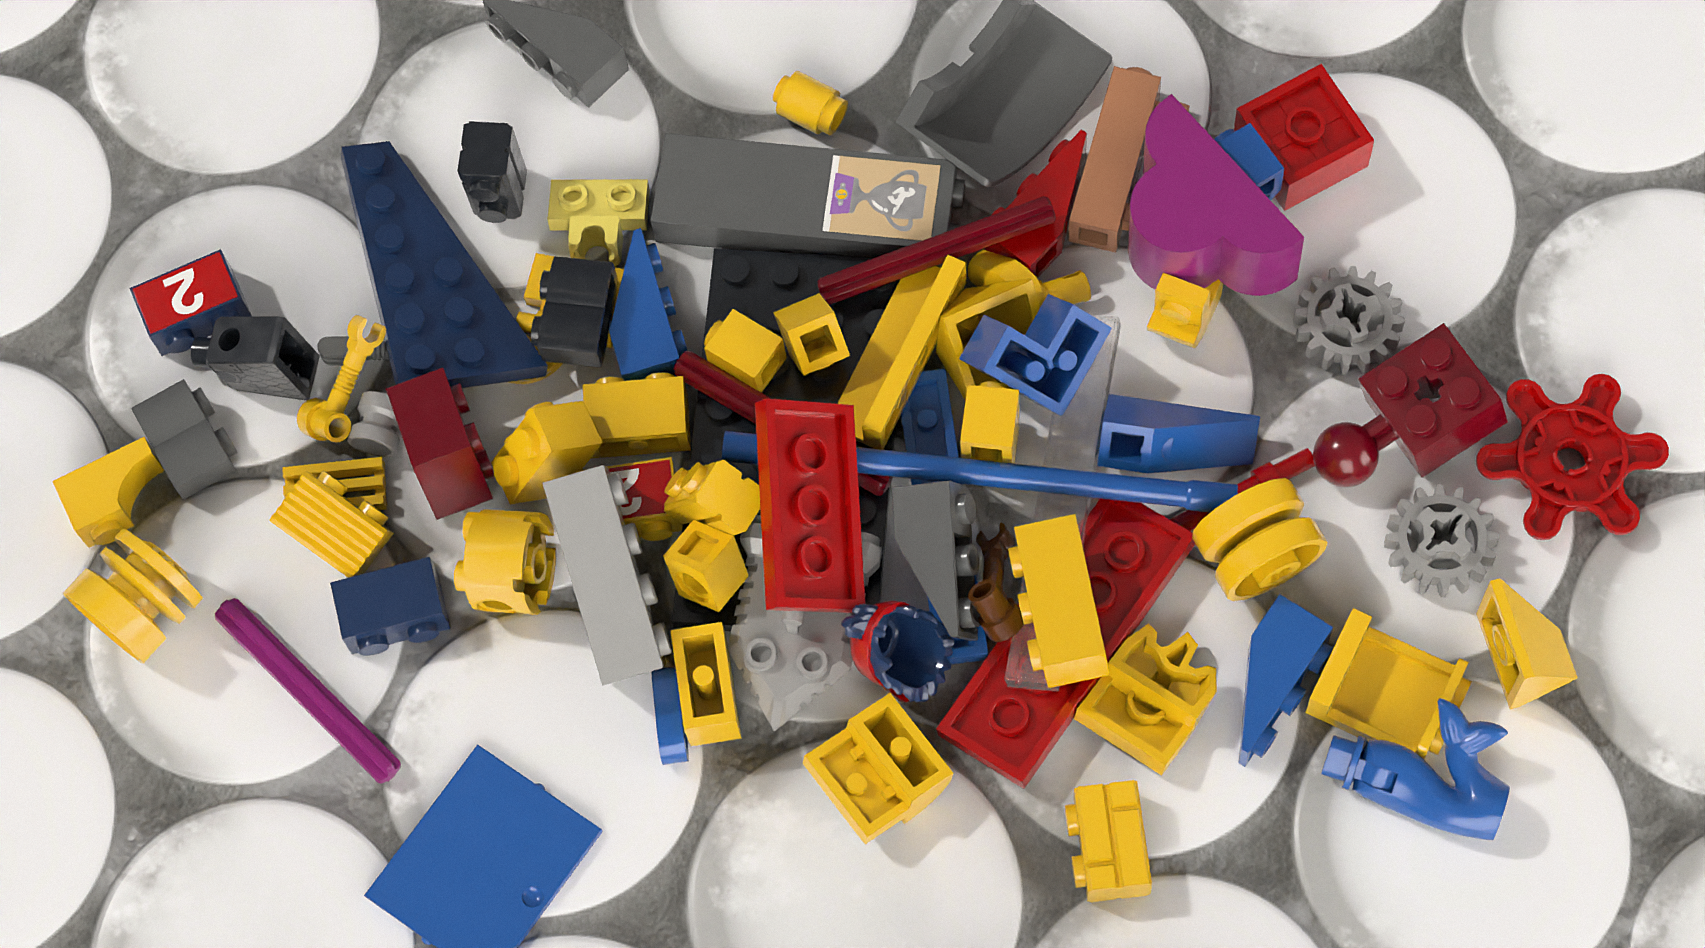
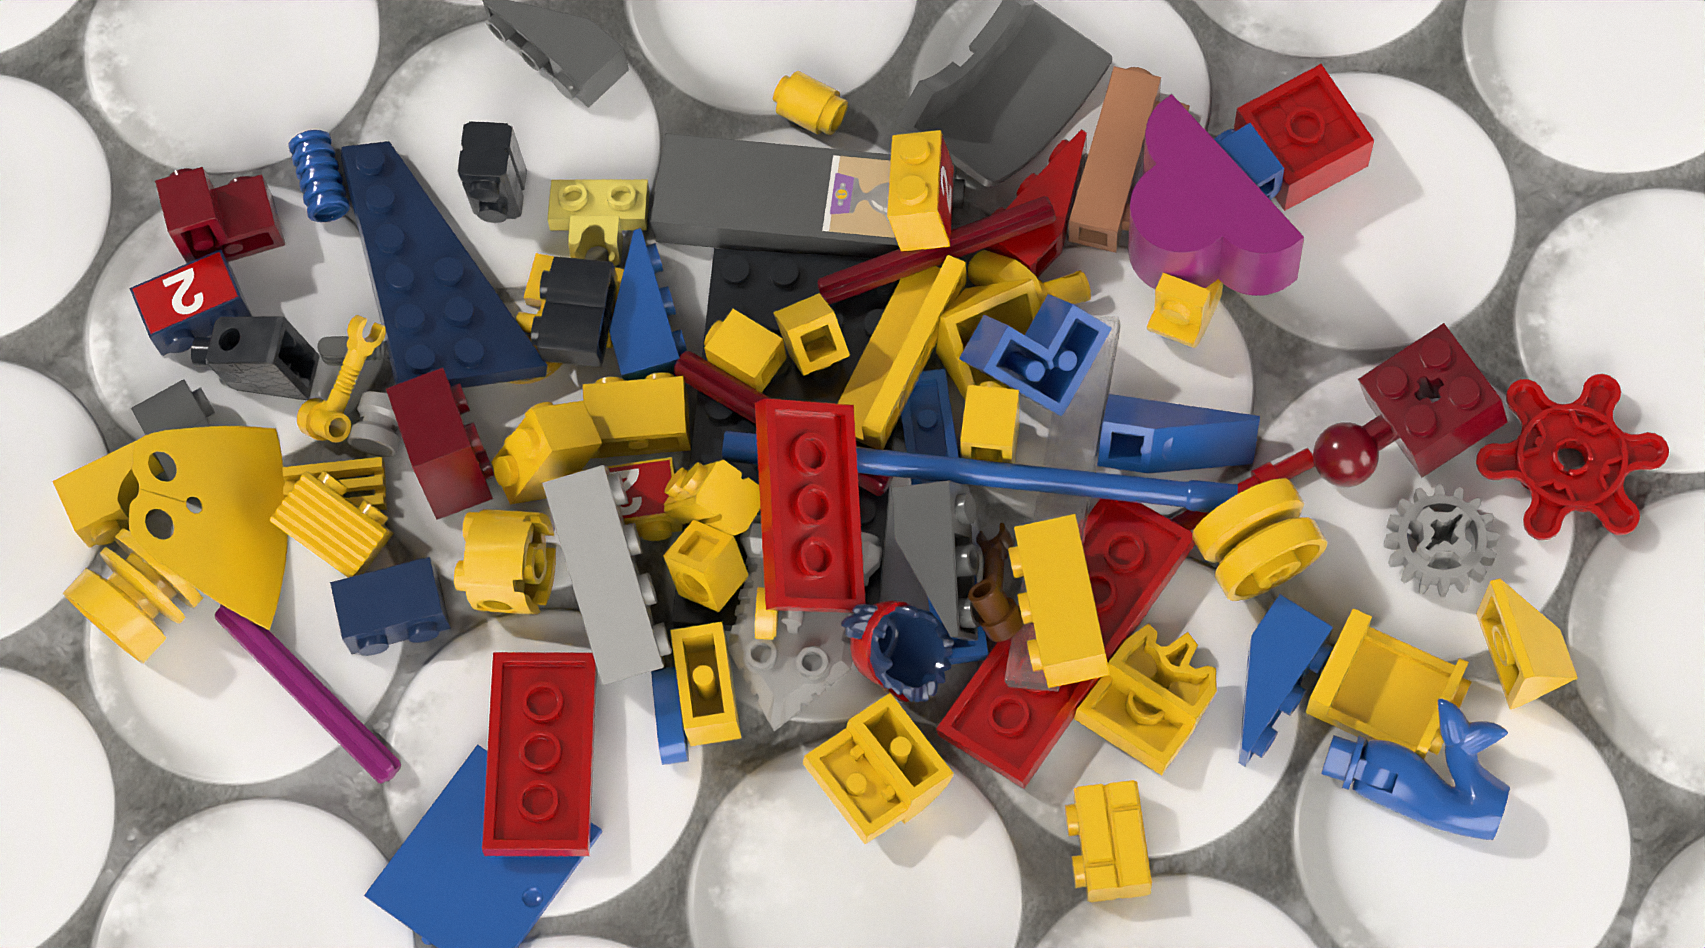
light grey gear [1293,266,1405,375] -> none
none -> yellow piece [129,426,288,630]
none -> dark red brick [155,167,286,263]
none -> blue piece [288,130,350,223]
none -> red plate [482,652,597,856]
none -> yellow tile [755,587,779,640]
none -> yellow brick [887,130,954,251]

